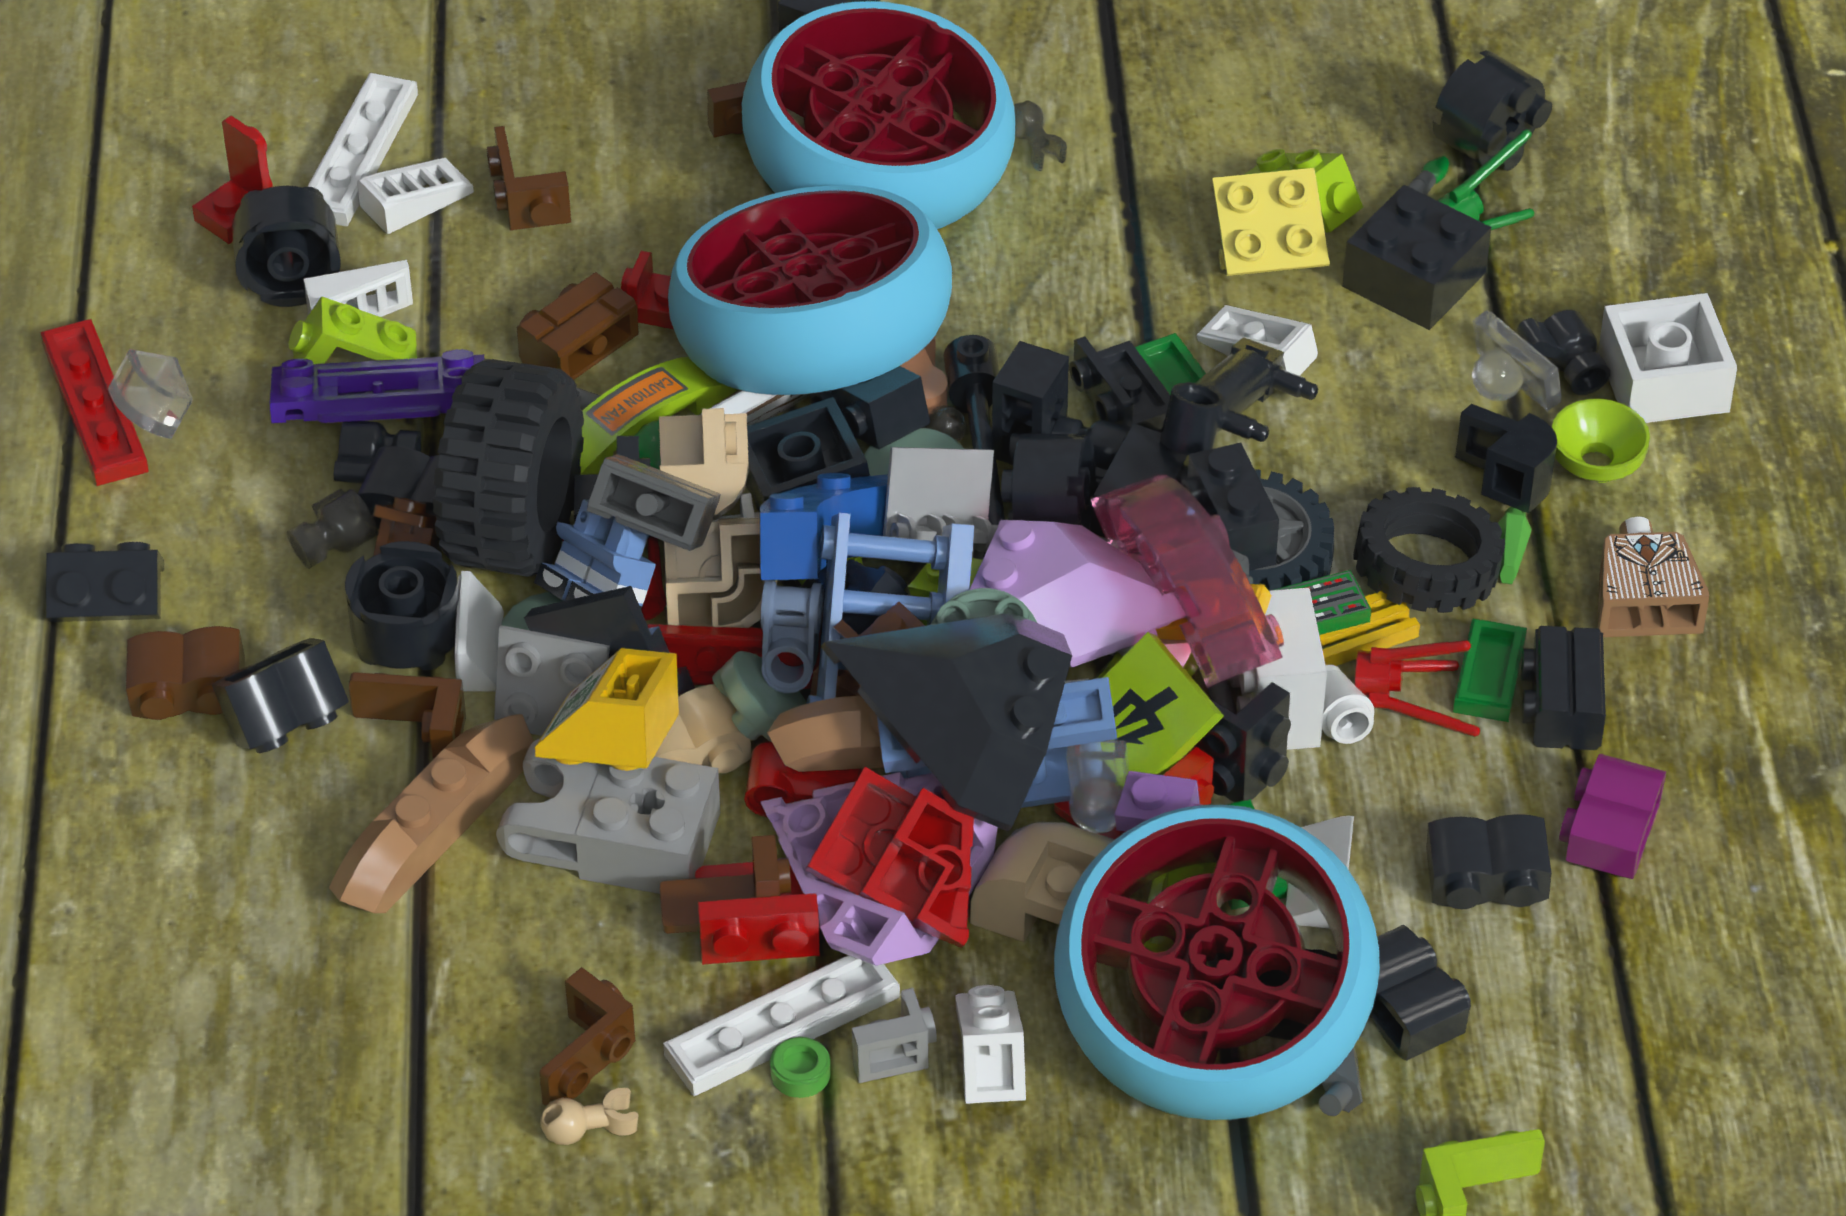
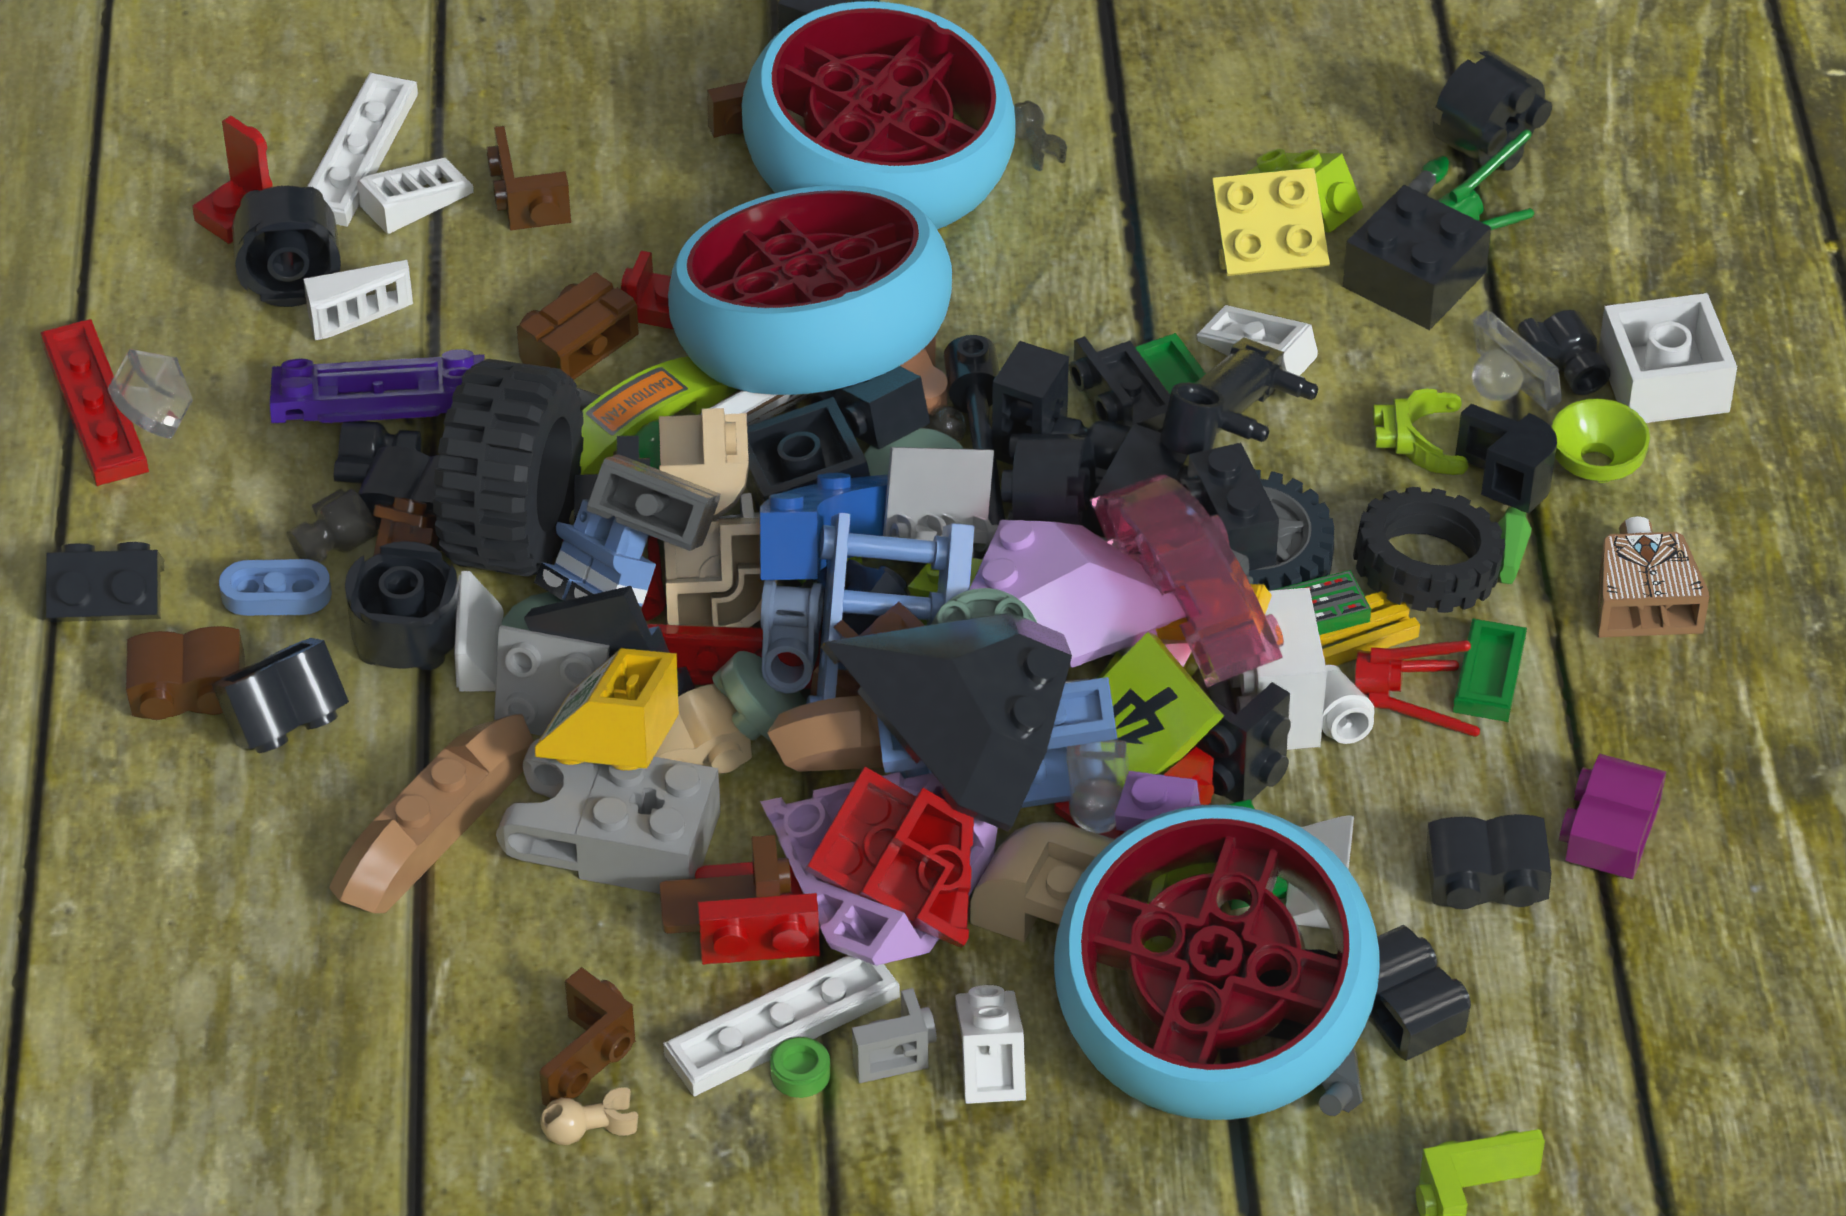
lime bracket [289,296,417,364] -> none
reddish brown bracket [349,672,466,759] -> none
red piece [744,742,861,818] -> none
black brick [1521,626,1606,750] -> none
none -> medium blue plate [219,559,332,616]
none -> lime helmet [1373,388,1468,475]

